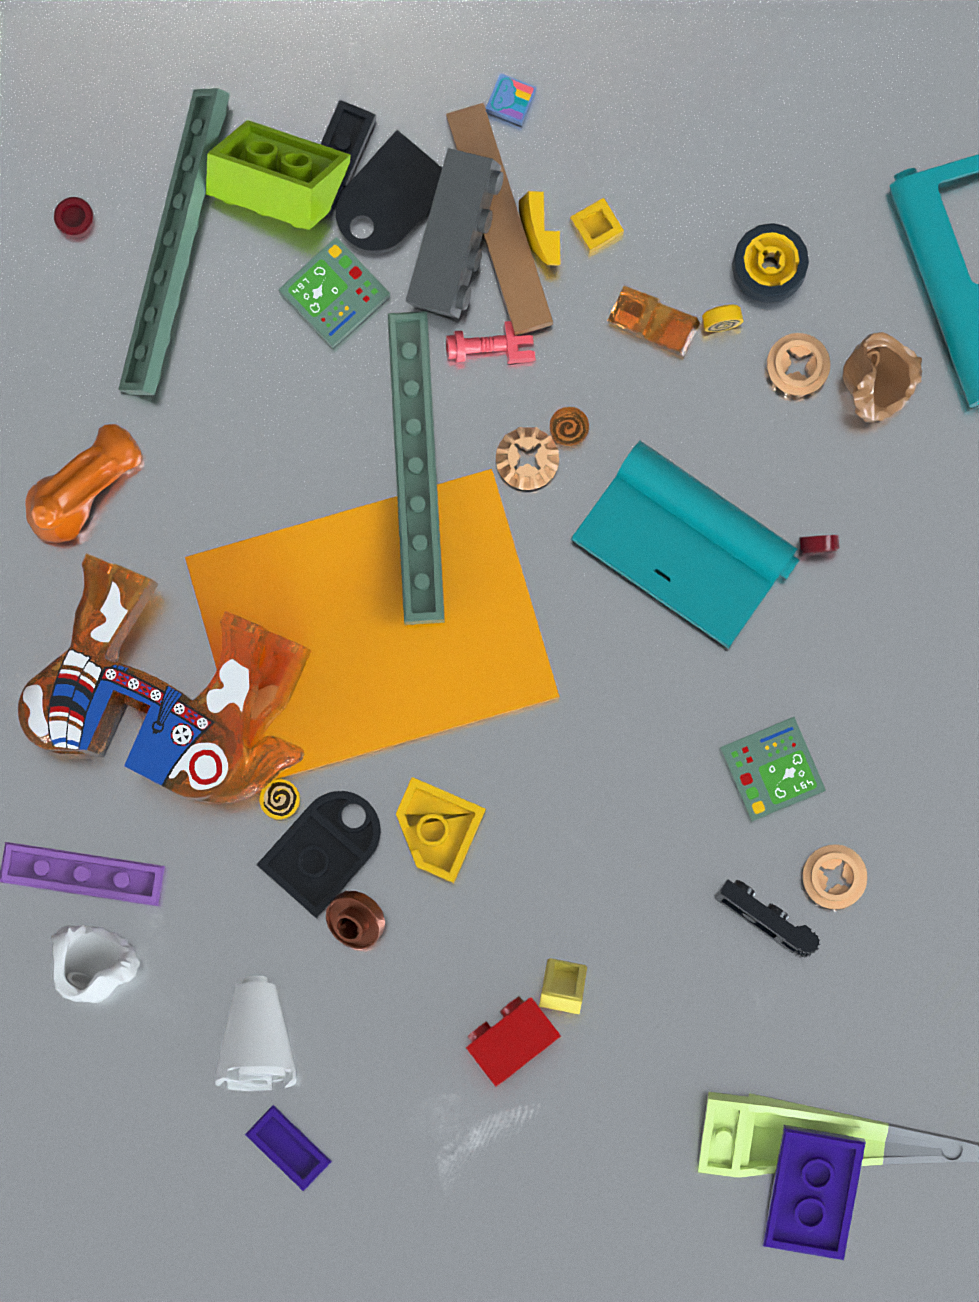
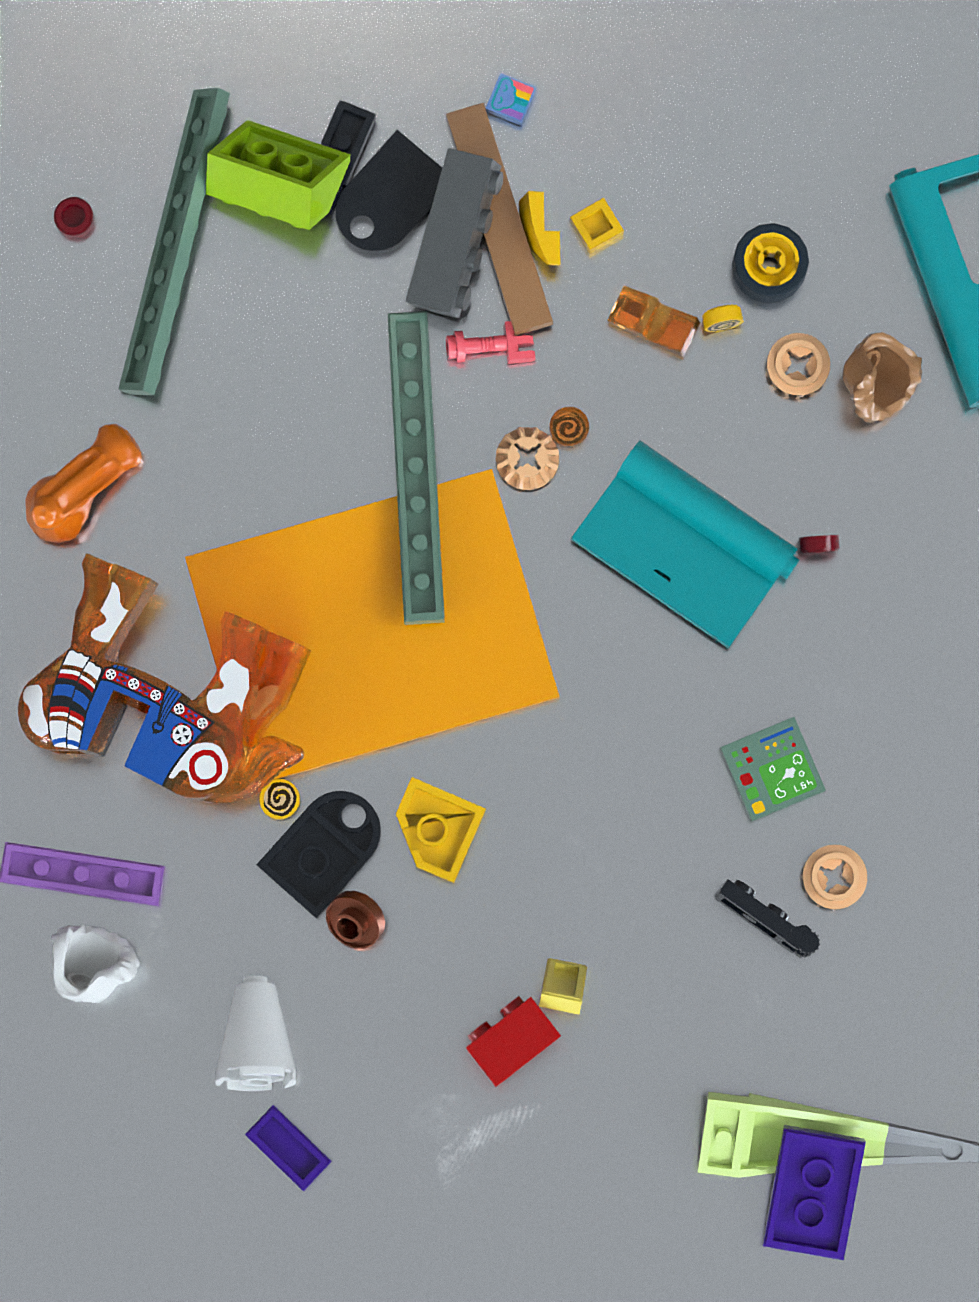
tile [278,237,391,349] -> none

